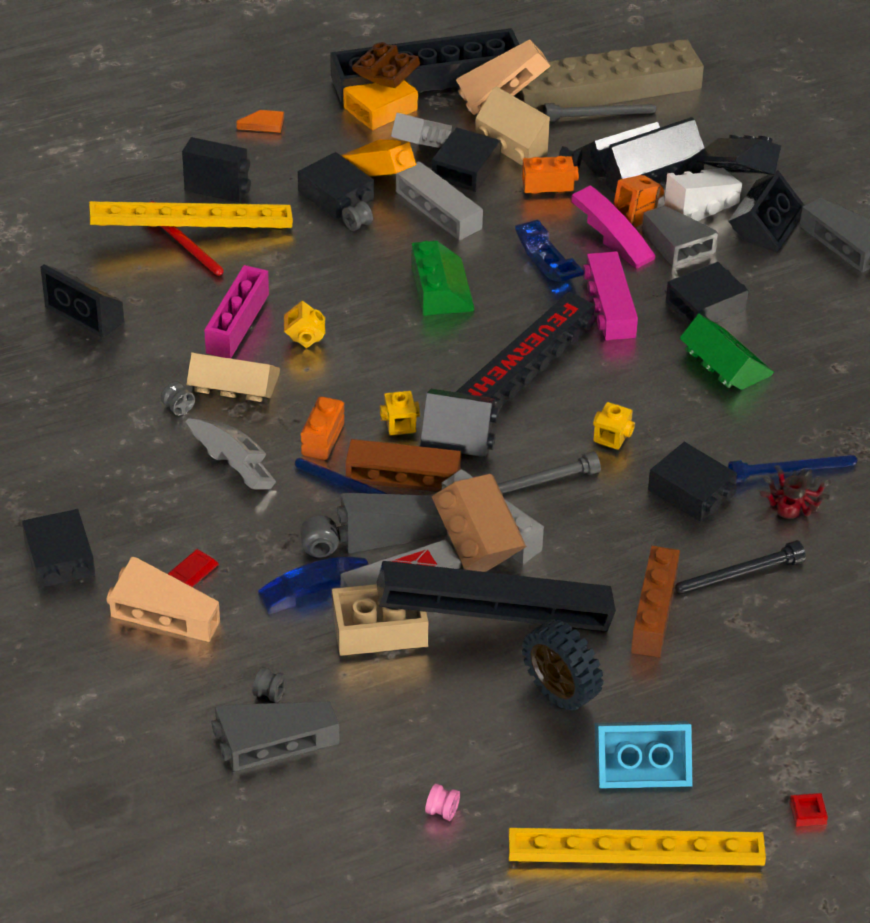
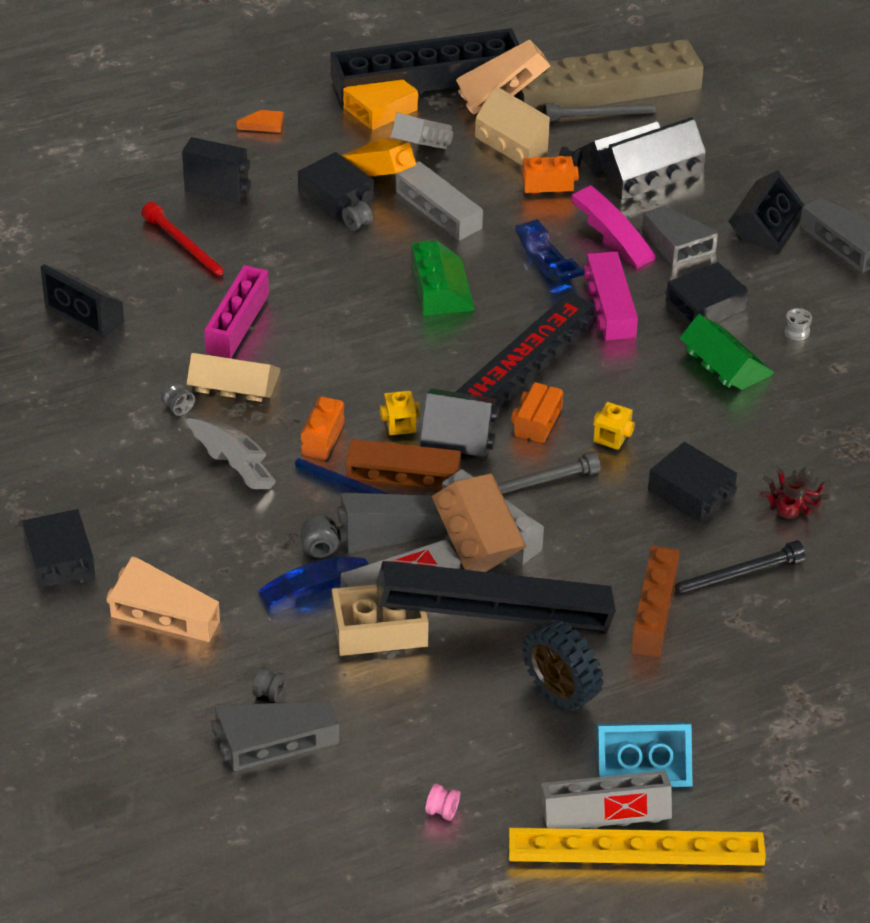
yellow plate [89,201,293,229] -> none
red tile [168,549,219,587] -> none
yellow brick [284,300,325,348] -> none
reddish brown slope [352,42,420,88] -> none
black brick [432,127,501,192] -> none
orange torso [613,175,664,228] -> none
white wedge [664,168,742,221] -> none
black slope [693,135,781,175] -> none
clear blue piece [728,455,858,483] -> none
red tile [790,793,828,827] -> none
none -> orange brick [511,382,563,444]
none -> light grey brick [541,770,672,829]
none -> light grey wheel [784,308,812,341]

